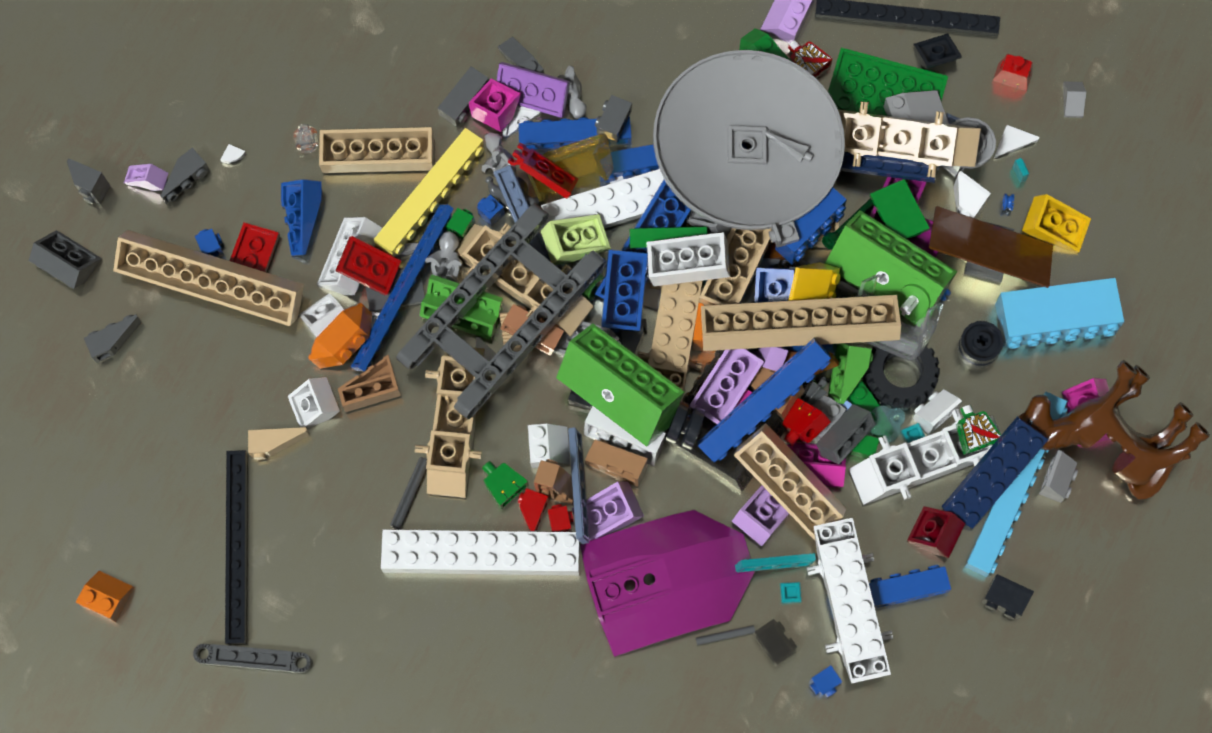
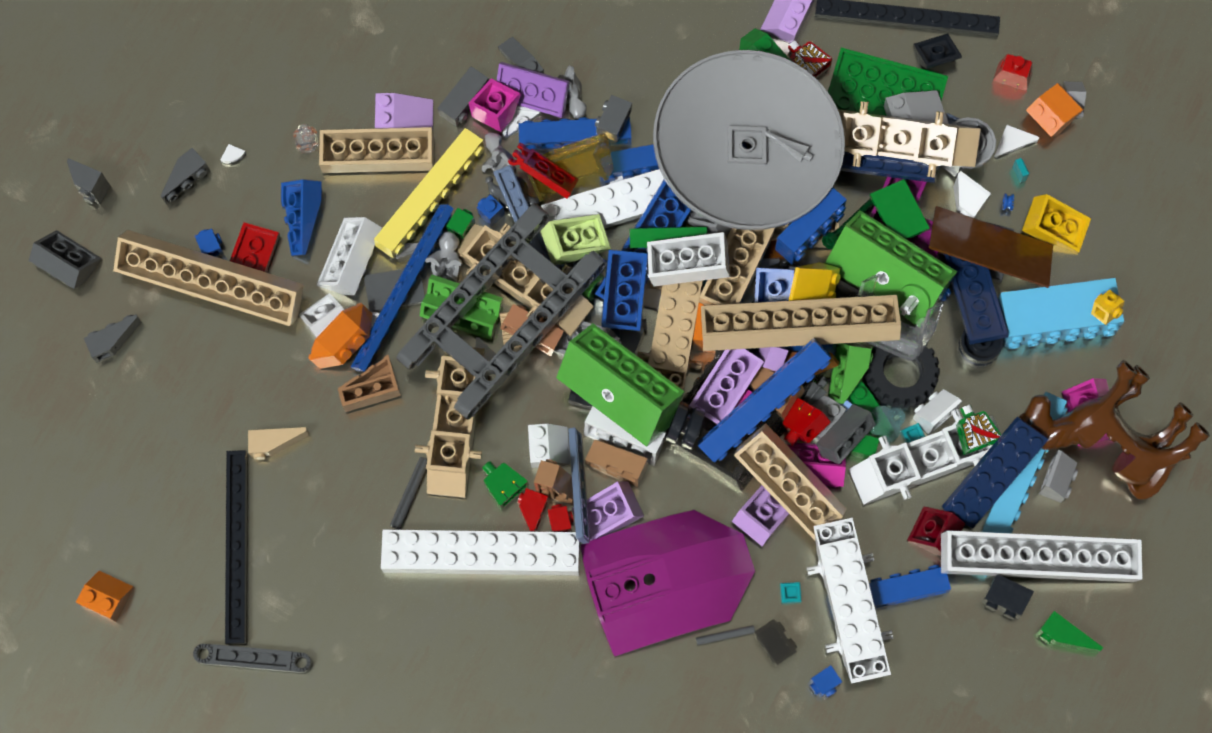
lavender arch [124,164,168,191] -> none
white slope [288,377,340,428] -> none
red plate [335,236,401,295] -> none
teal tile [735,553,816,573] -> none
light grey bracket [769,221,799,248] -> none
none -> lavender slope [375,93,433,130]
none -> white brick [941,531,1142,582]
none -> dark blue plate [943,253,1008,345]
none -> orange slope [1026,83,1084,137]
none -> green slope [1037,611,1103,654]
none -> yellow brick [1091,290,1124,325]

